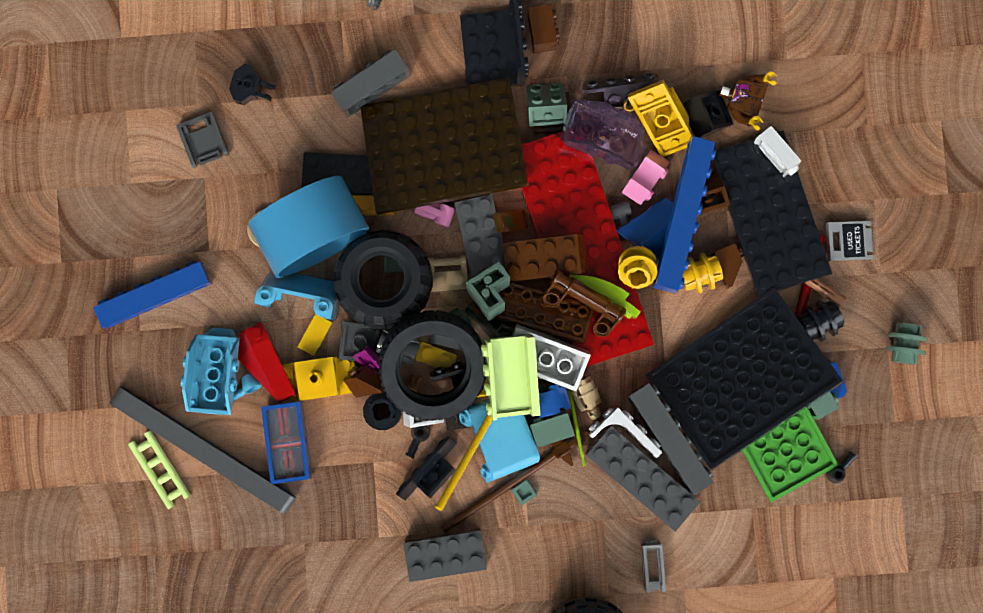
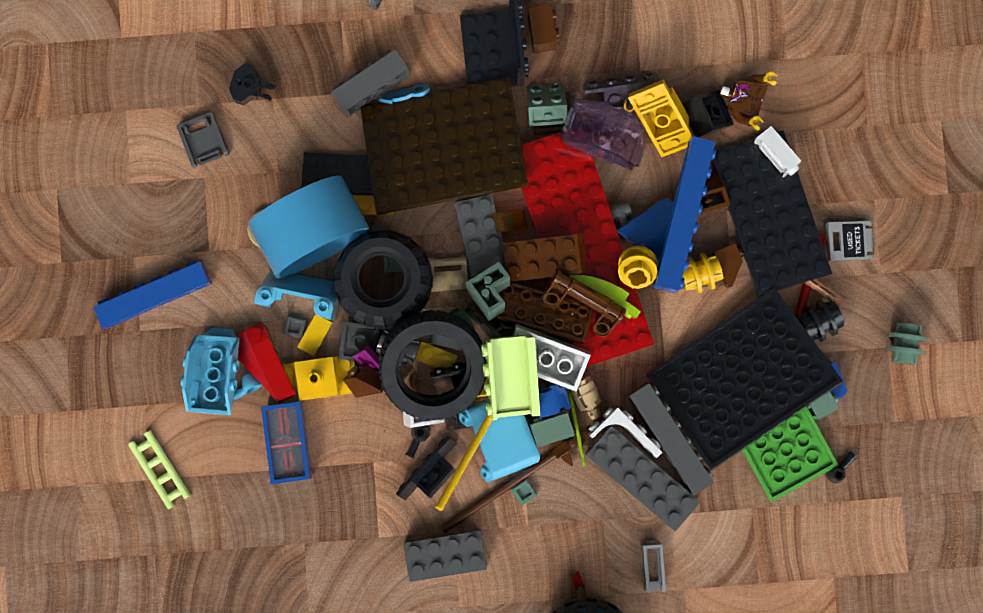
dark grey beam [110,386,296,514] -> none
black piece [363,392,402,430] -> none
bright pink piece [414,204,455,228] -> none
bright pink brick [622,149,670,205] -> none
none -> dark grey tile [283,316,307,339]
none -> dark azure brick [379,84,430,104]
none -> red bush [569,571,585,590]

